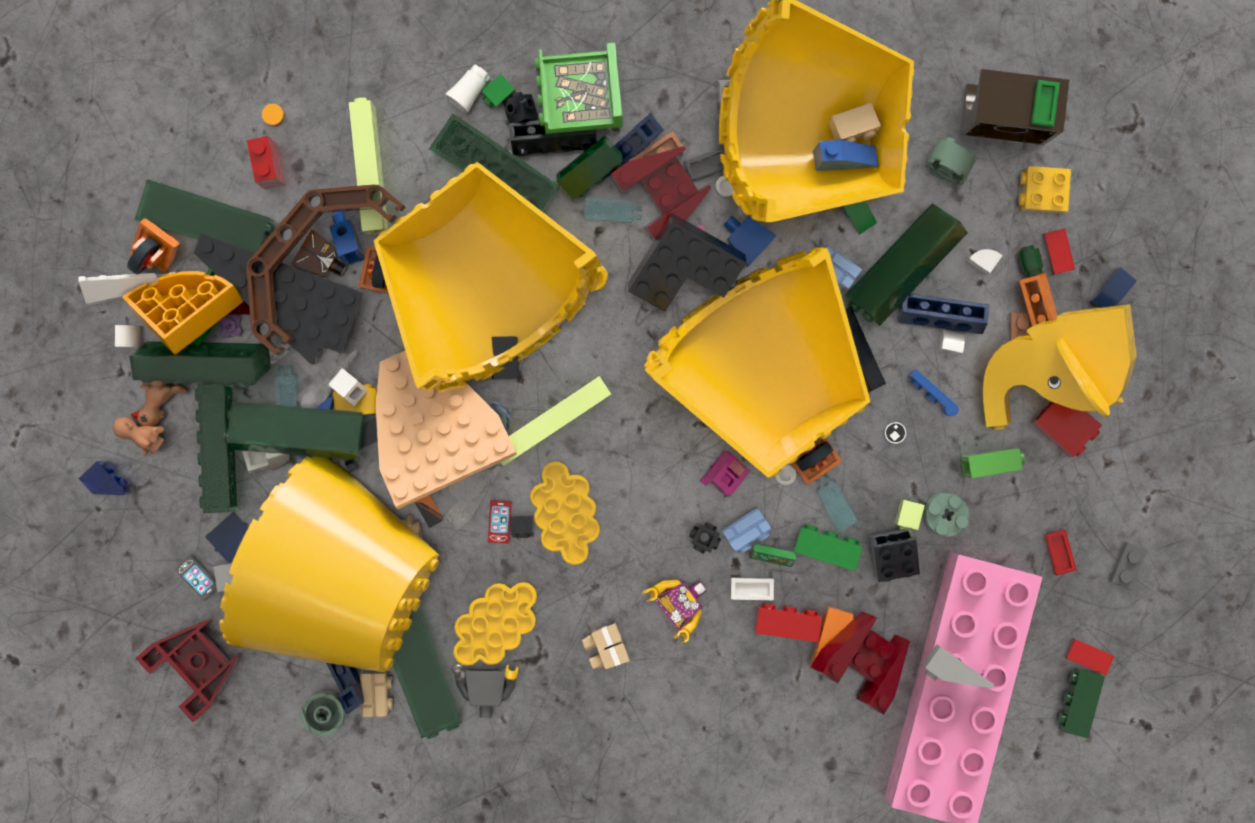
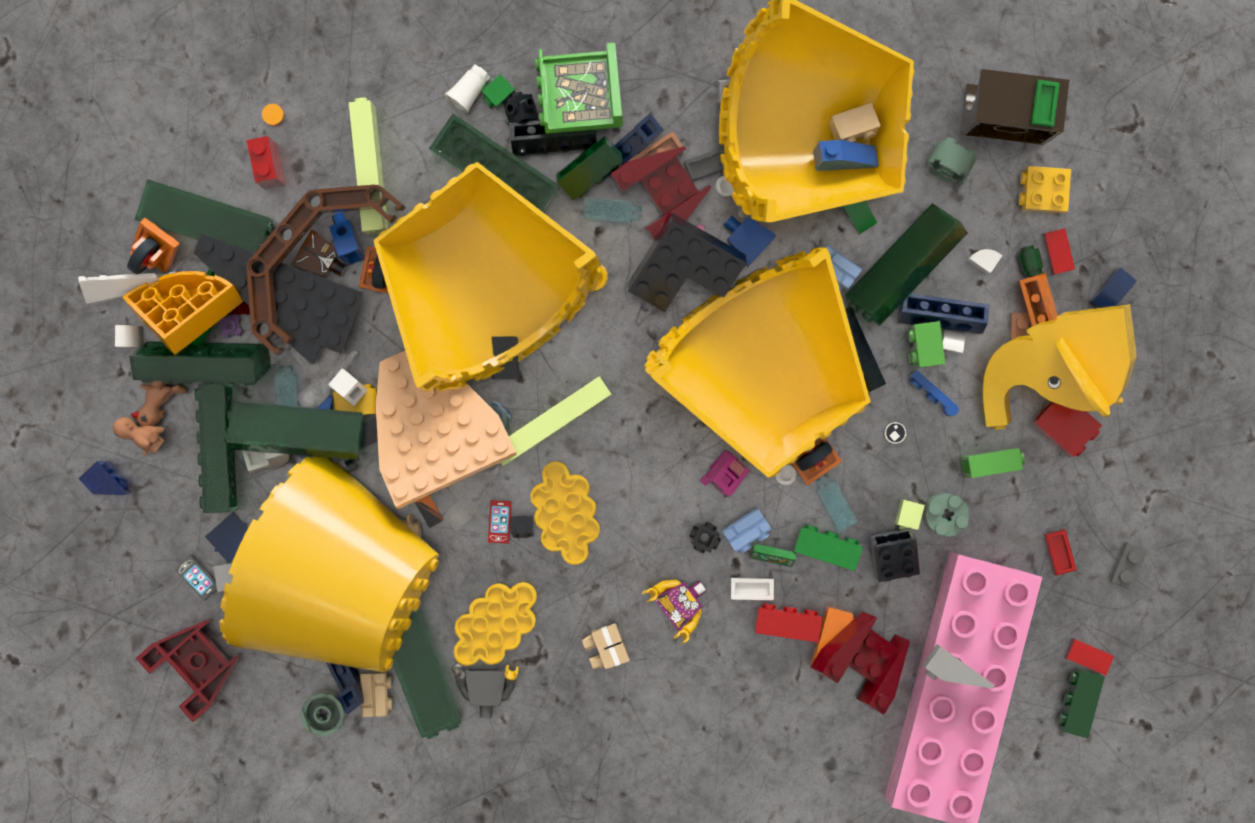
none -> bright green brick [908,321,945,369]

